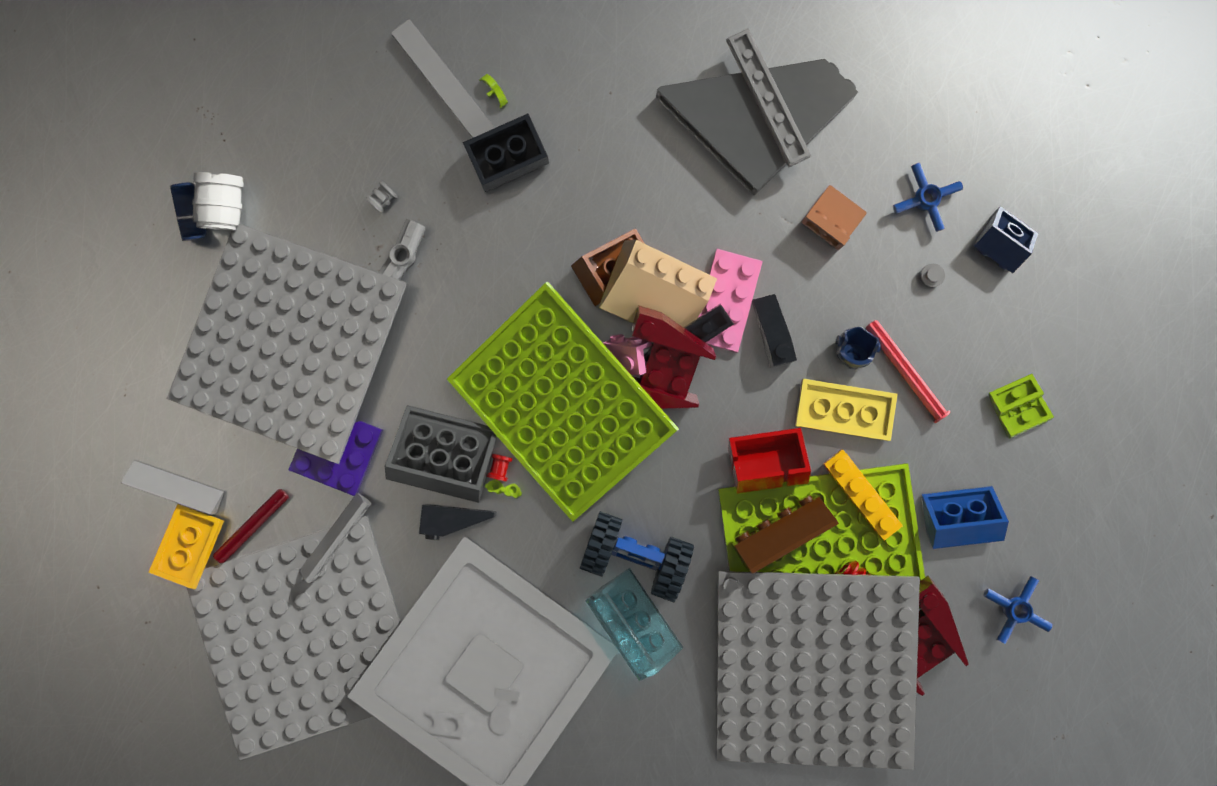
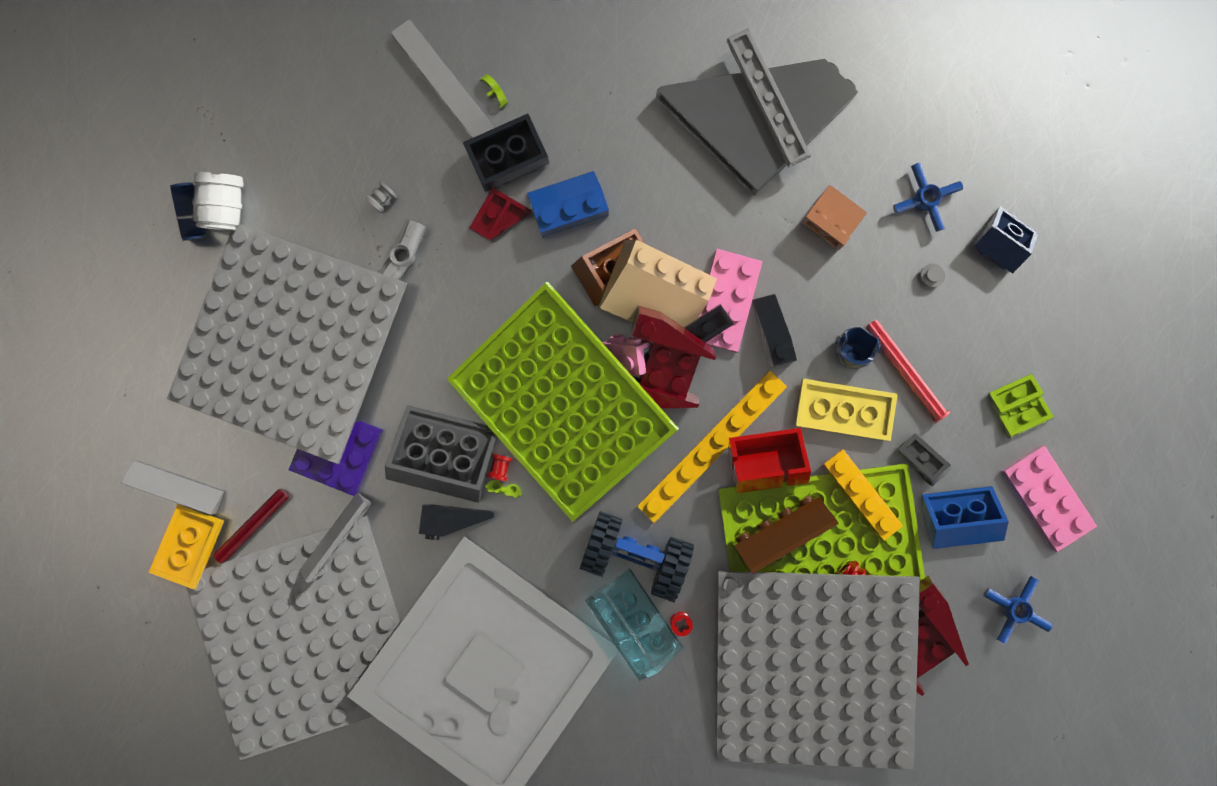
none -> dark red wing [469,187,532,241]
none -> blue slope [527,171,609,238]
none -> yellow plate [637,371,787,523]
none -> red bush [670,611,693,637]
none -> dark grey plate [898,433,951,487]
none -> bright pink plate [1002,445,1097,552]

